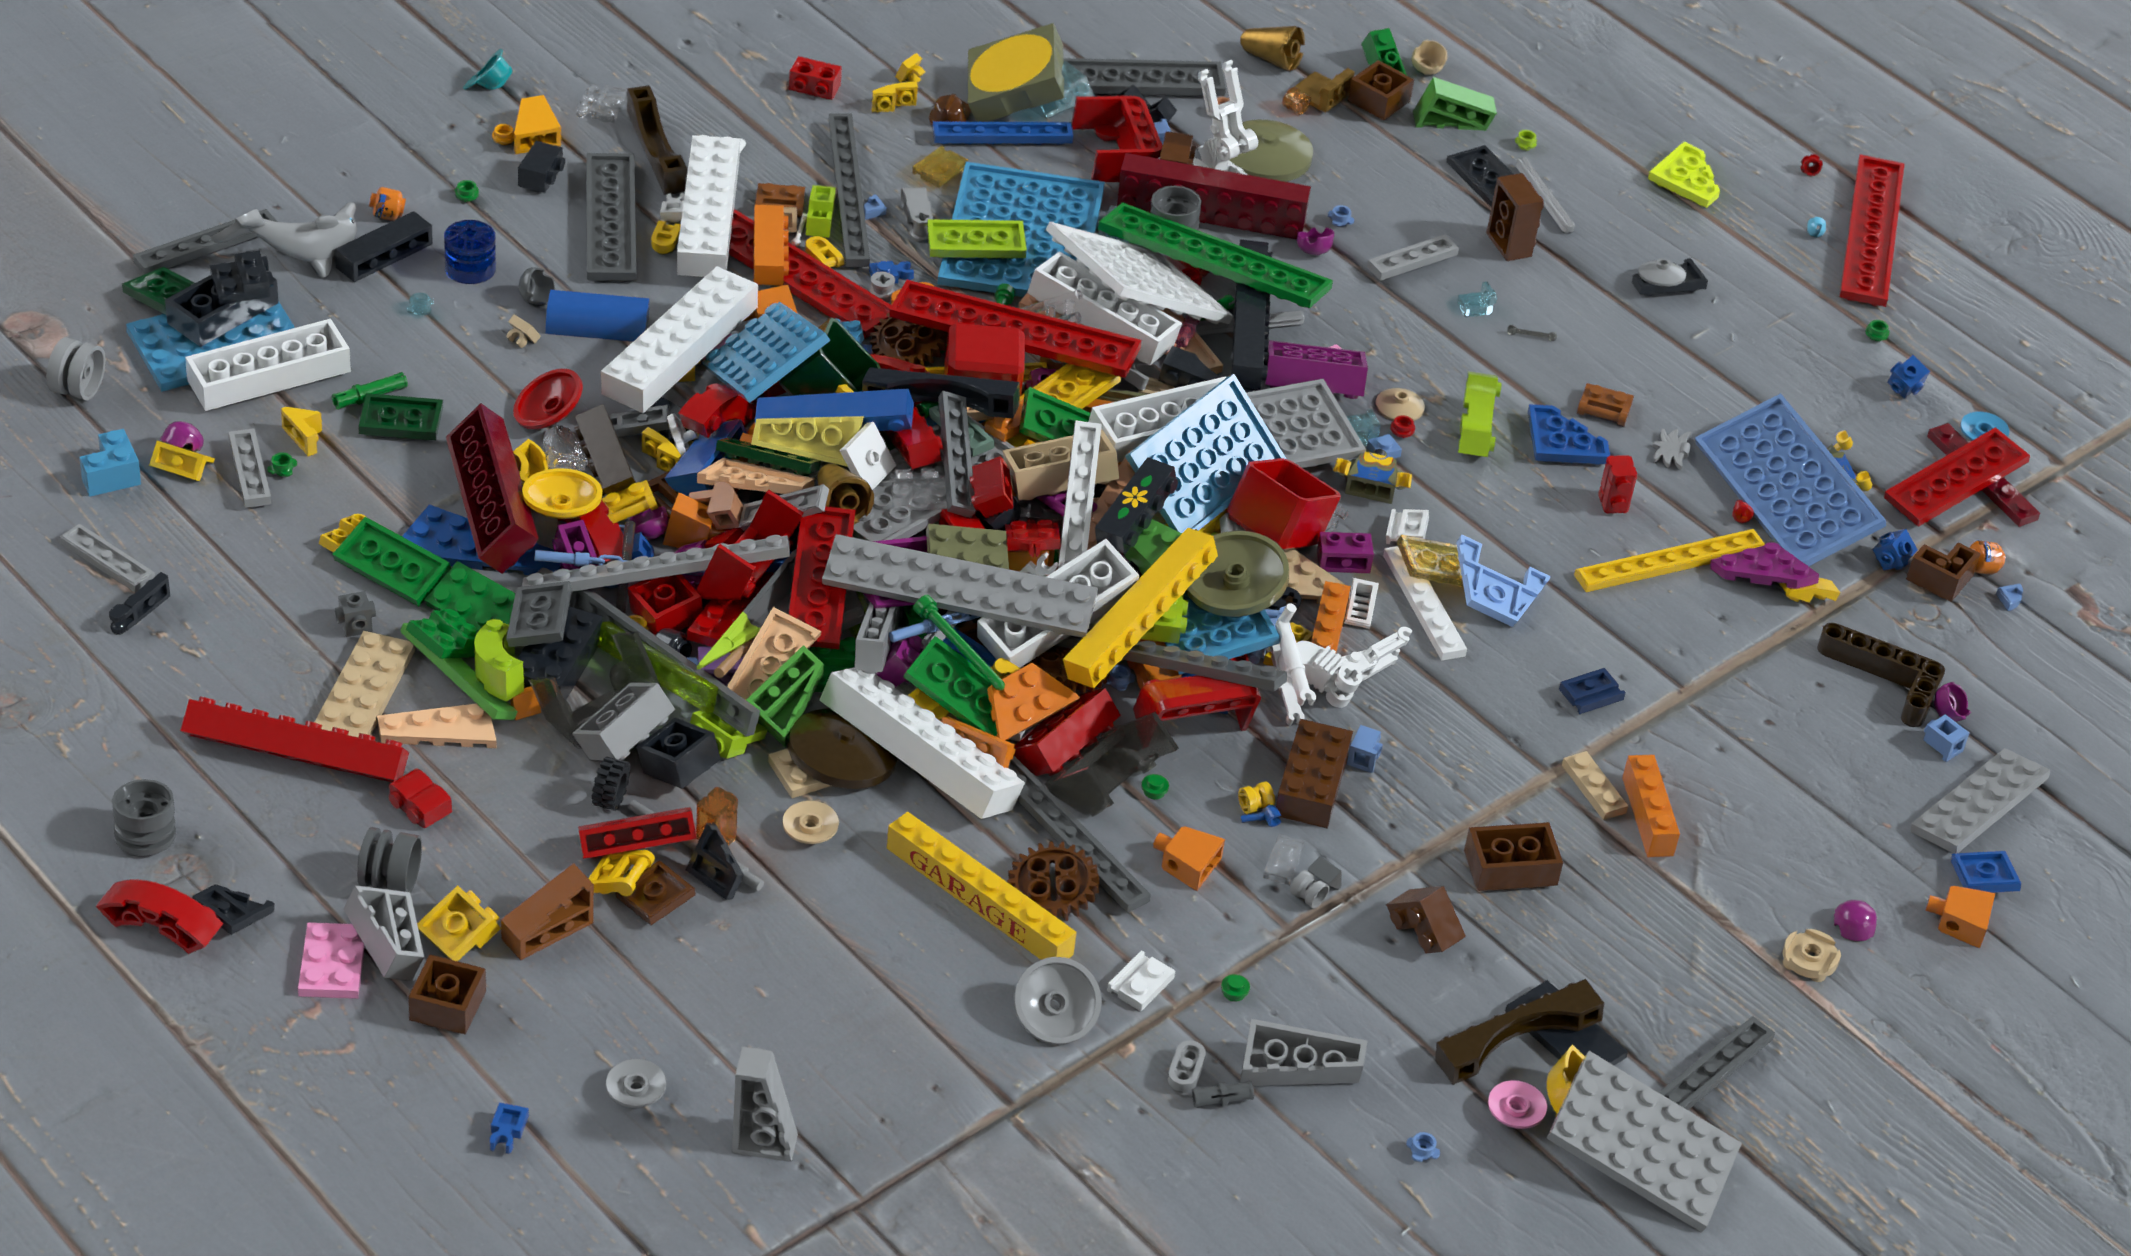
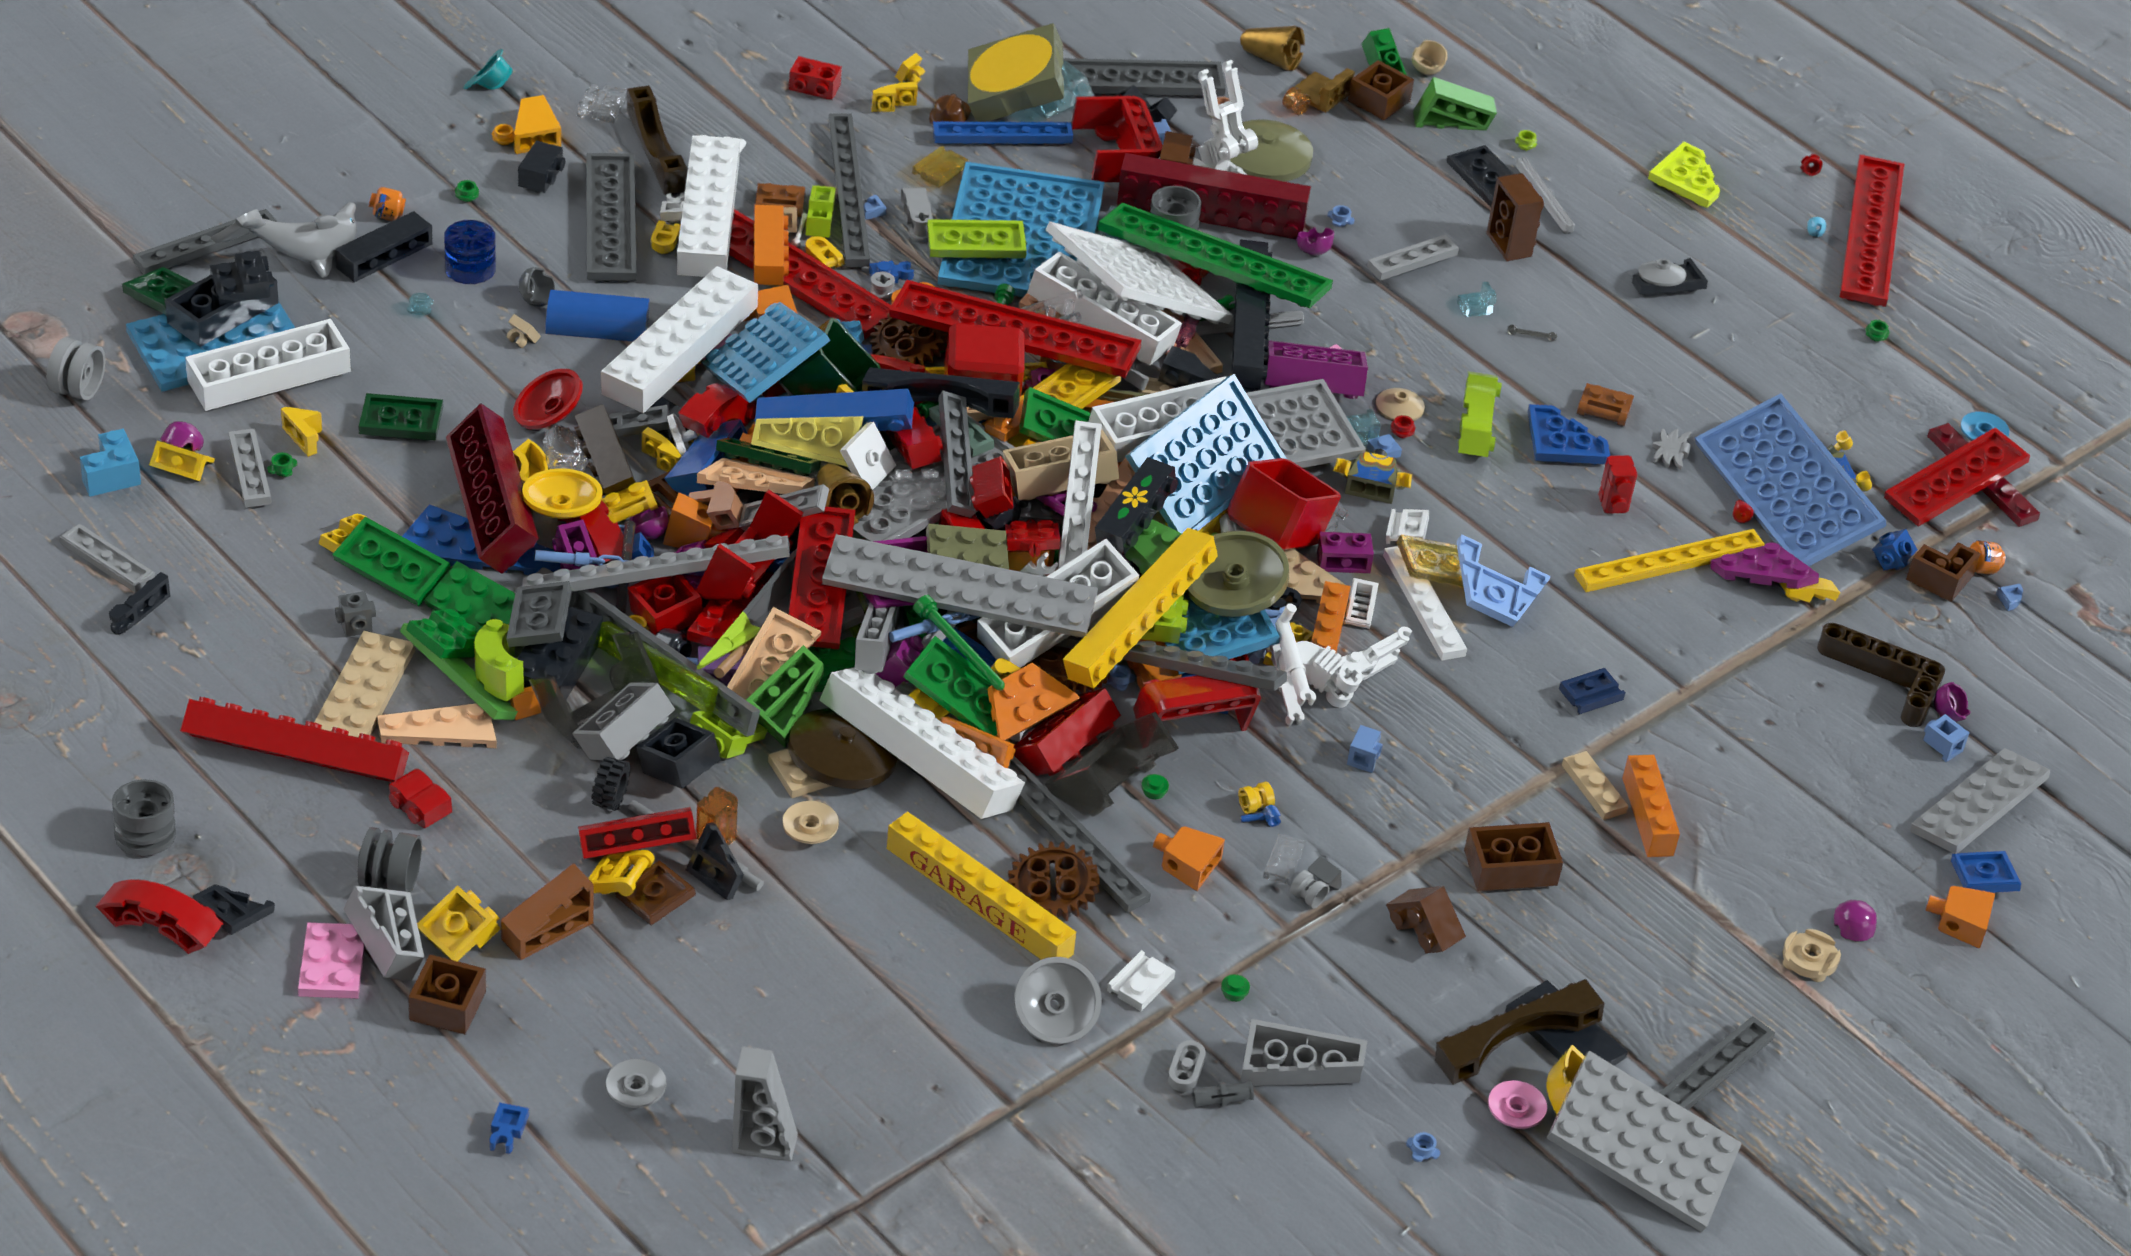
green pin [332,372,408,410] -> none
reddish brown brick [1276,719,1353,829] -> none
blue brick [1887,355,1930,399] -> none

